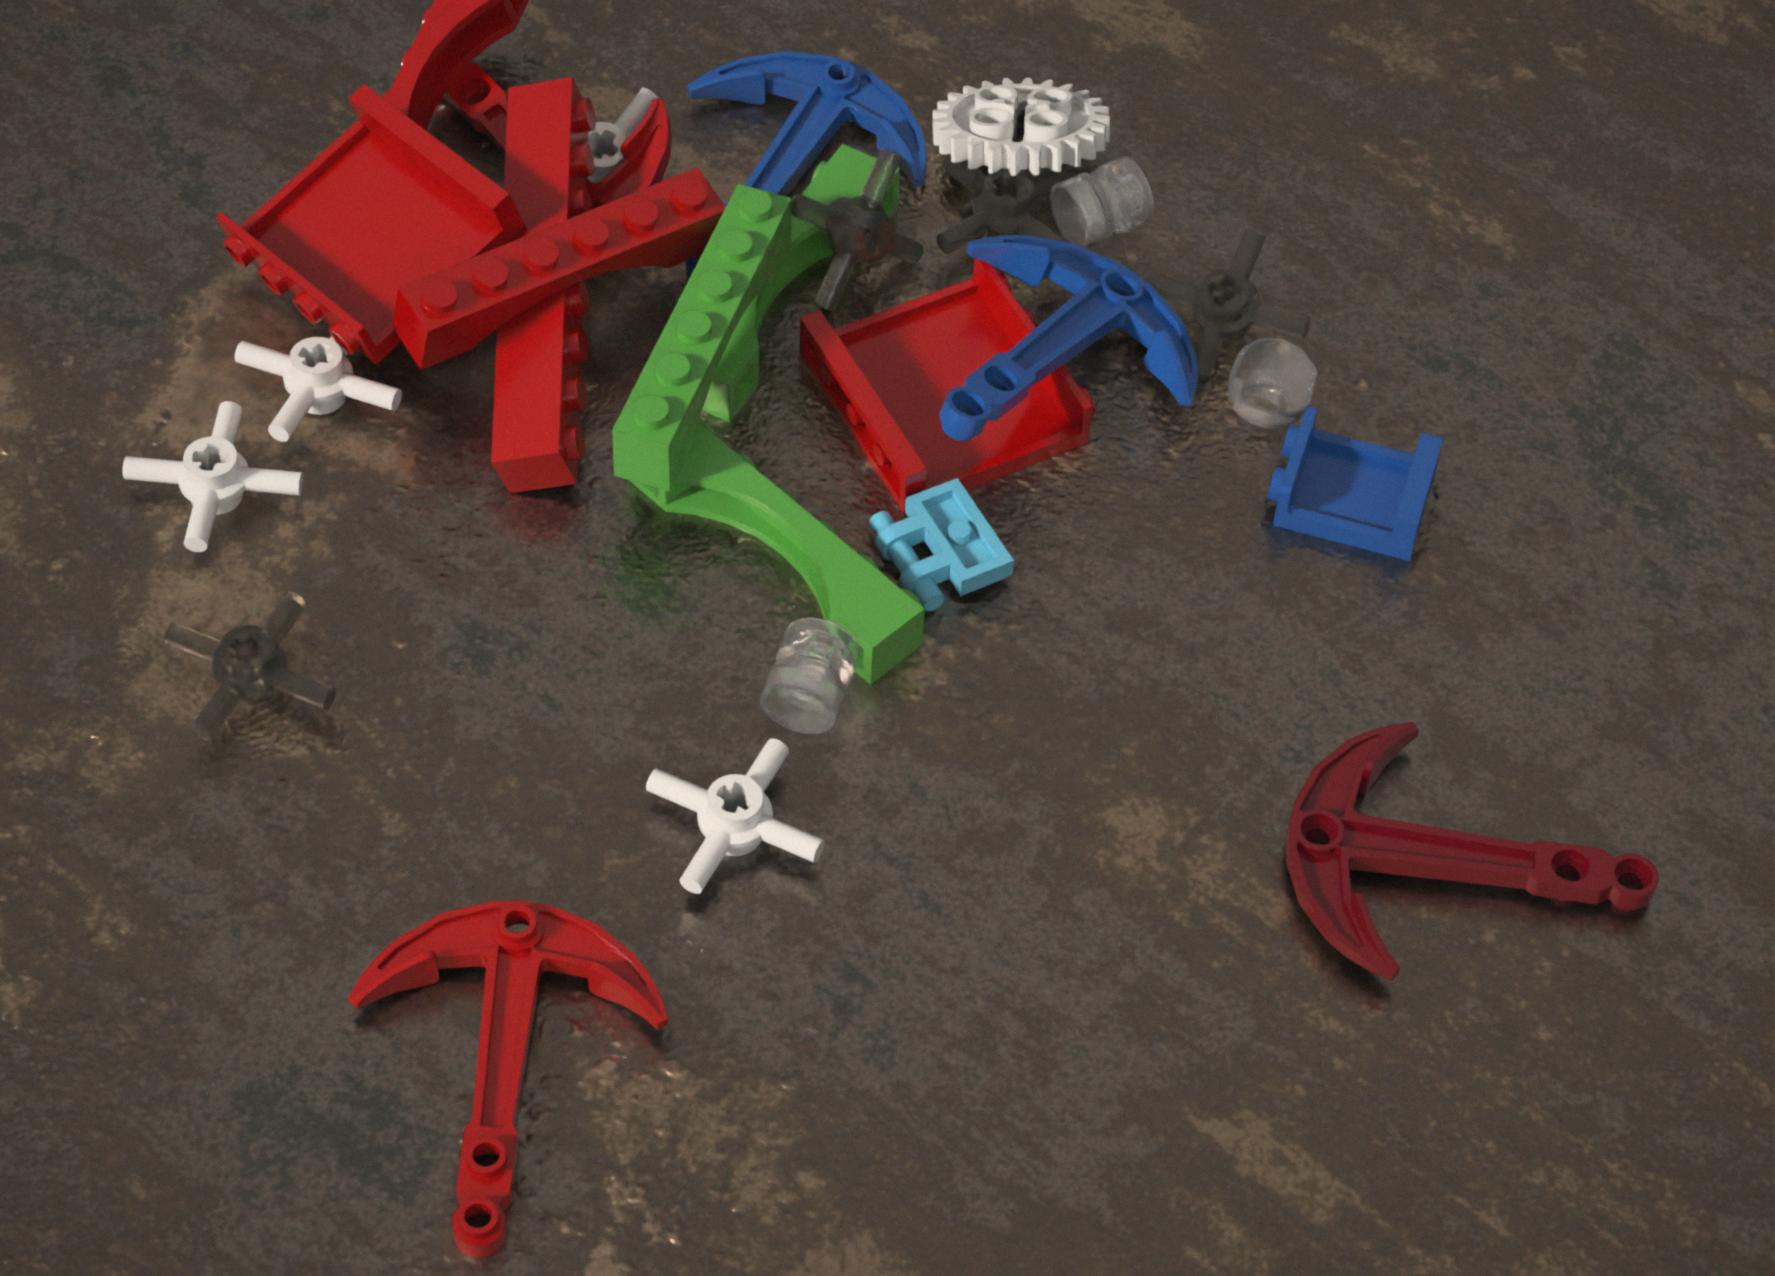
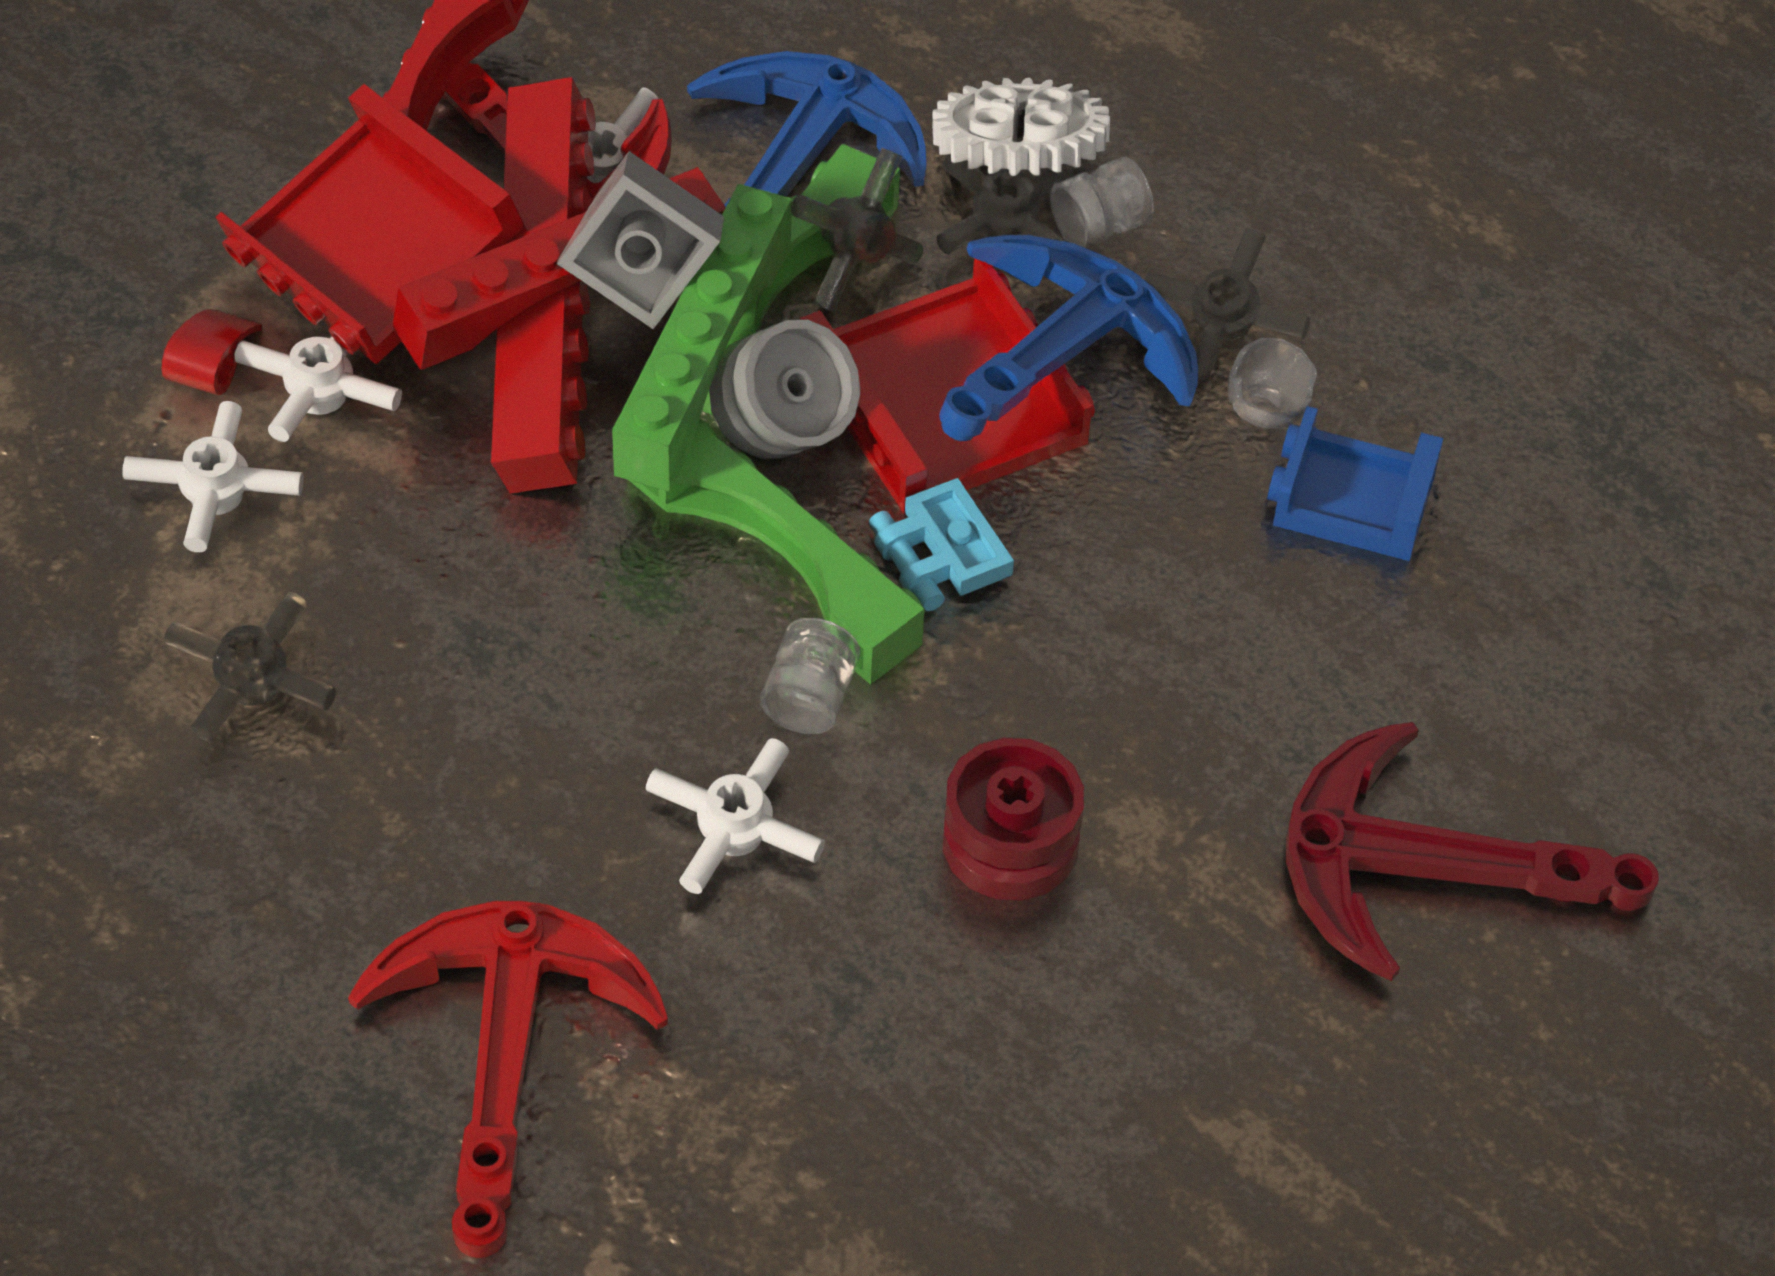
none -> red panel [161,309,262,395]
none -> light grey slope [557,151,724,329]
none -> light grey wheel [709,320,860,459]
none -> dark red wheel [943,737,1084,901]

